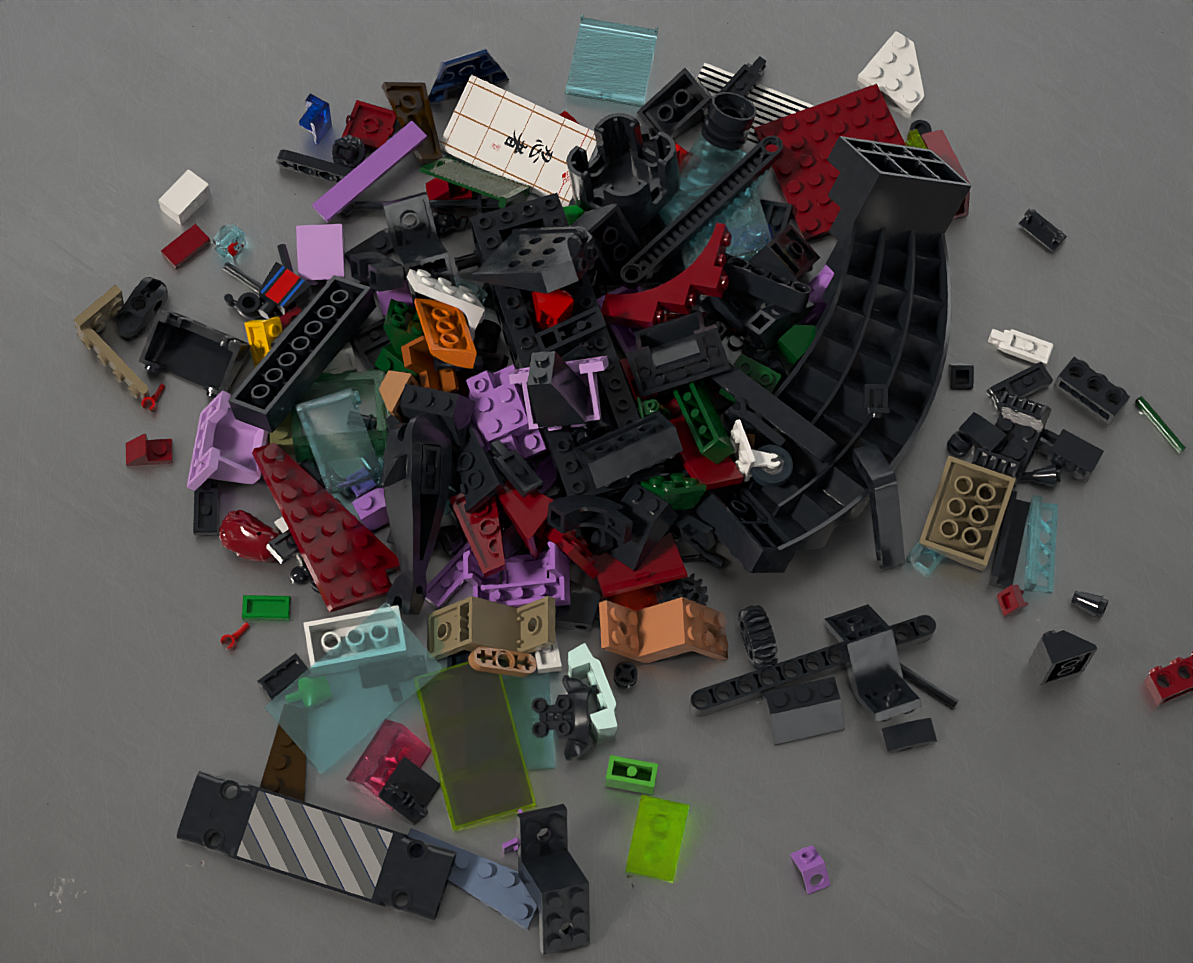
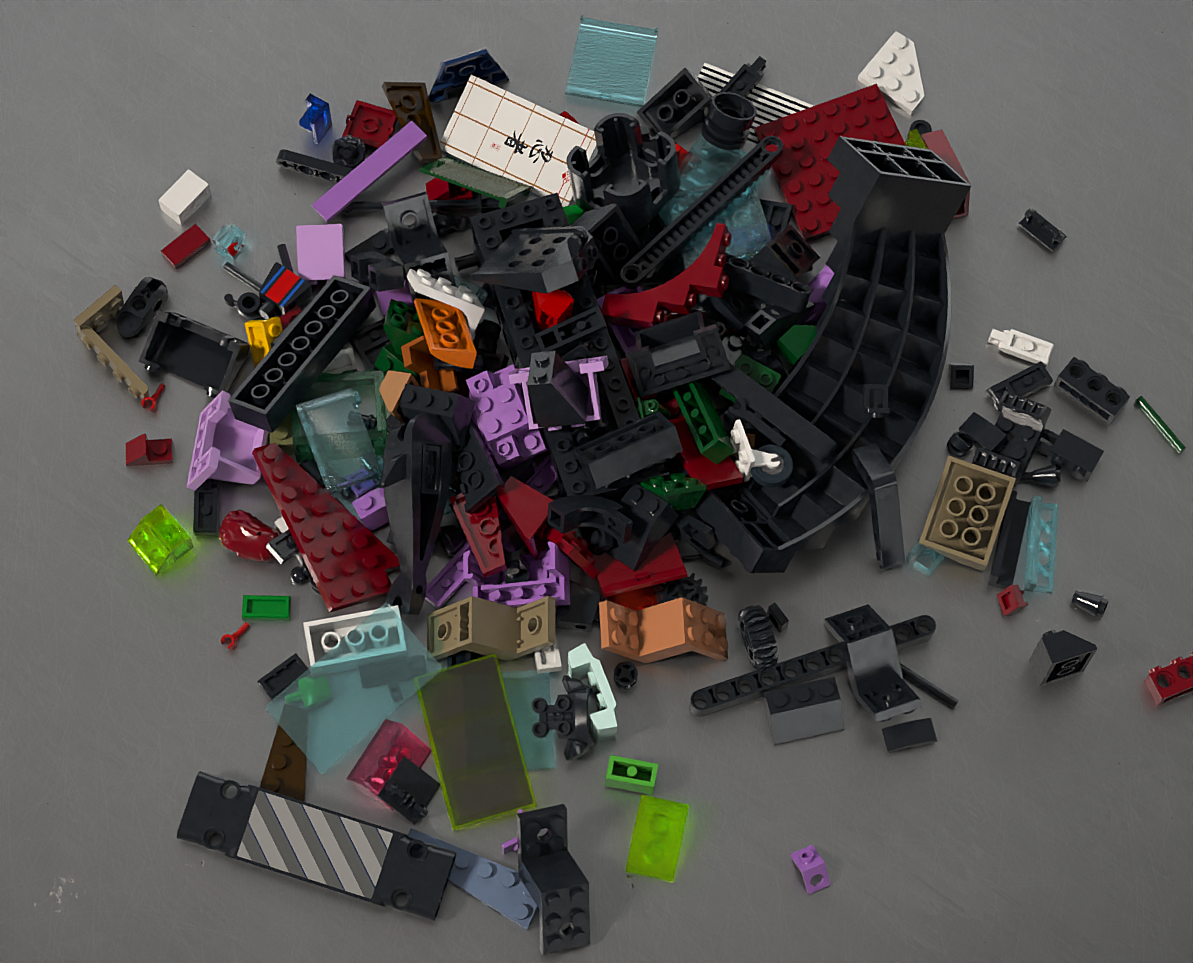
medium nougat beam [468,646,537,677] -> none
black hinge [489,439,544,498] -> none
none -> clear neon green slope [127,503,194,576]
none -> black bracket [503,551,530,584]
none -> black tile [767,602,789,633]

